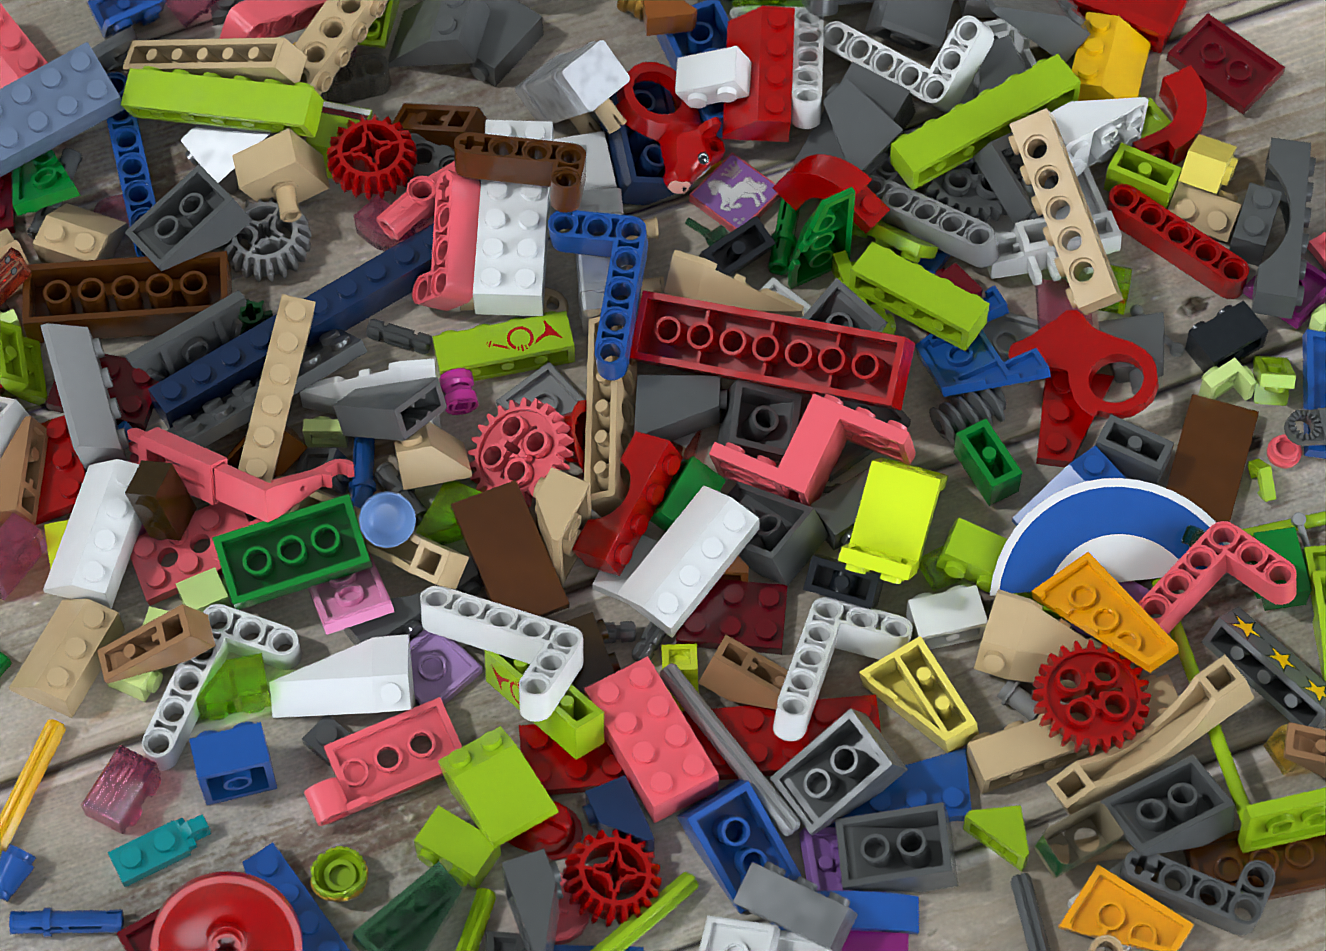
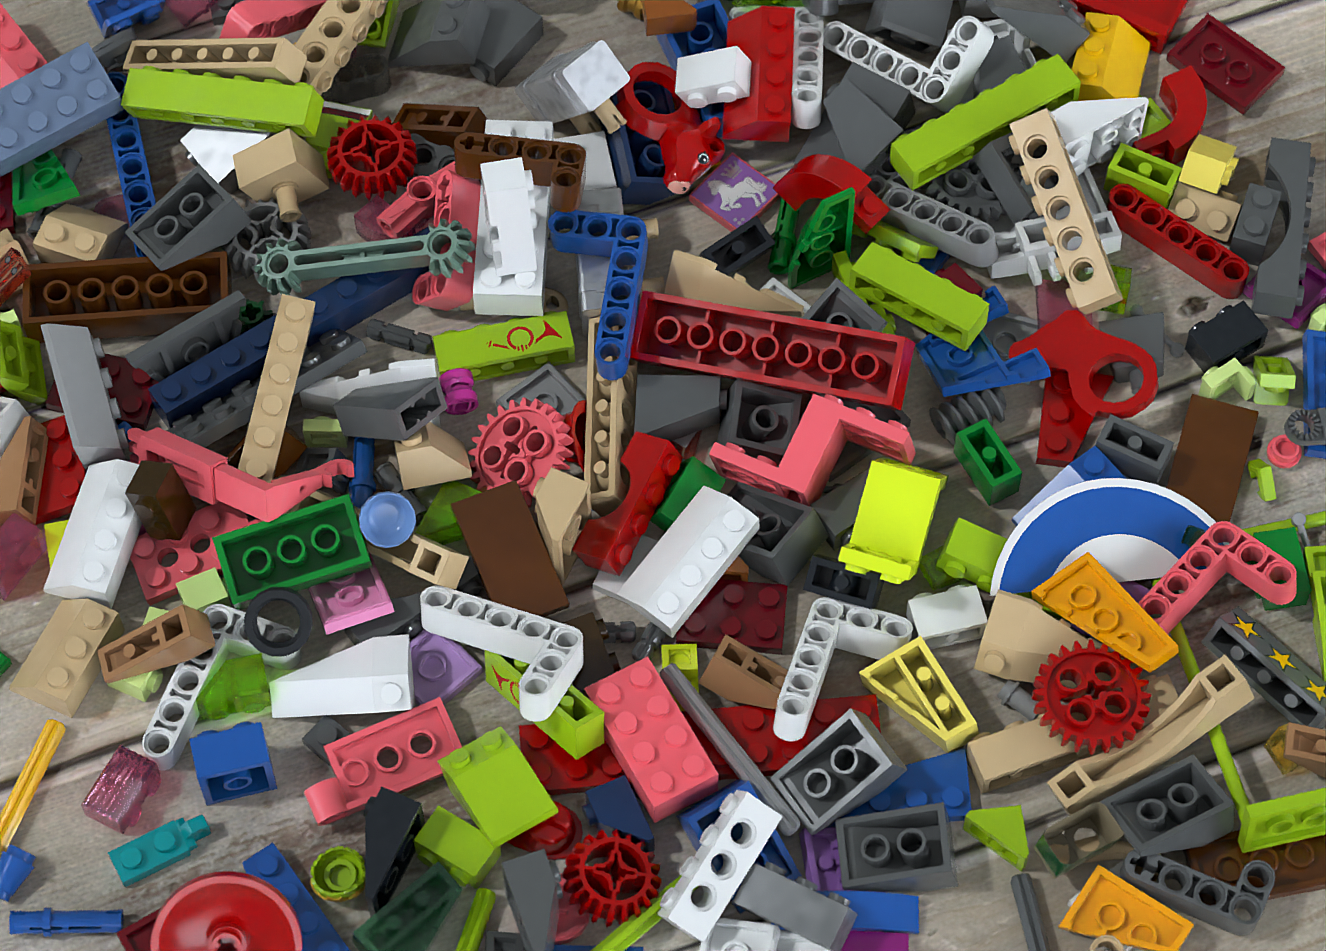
clear green hand [685,217,728,246] -> none
none -> black tyre [244,587,313,657]
none -> sand green arm [254,218,476,295]
none -> black slope [363,786,425,924]
none -> white wedge [480,157,537,277]
none -> white brick [657,790,783,942]

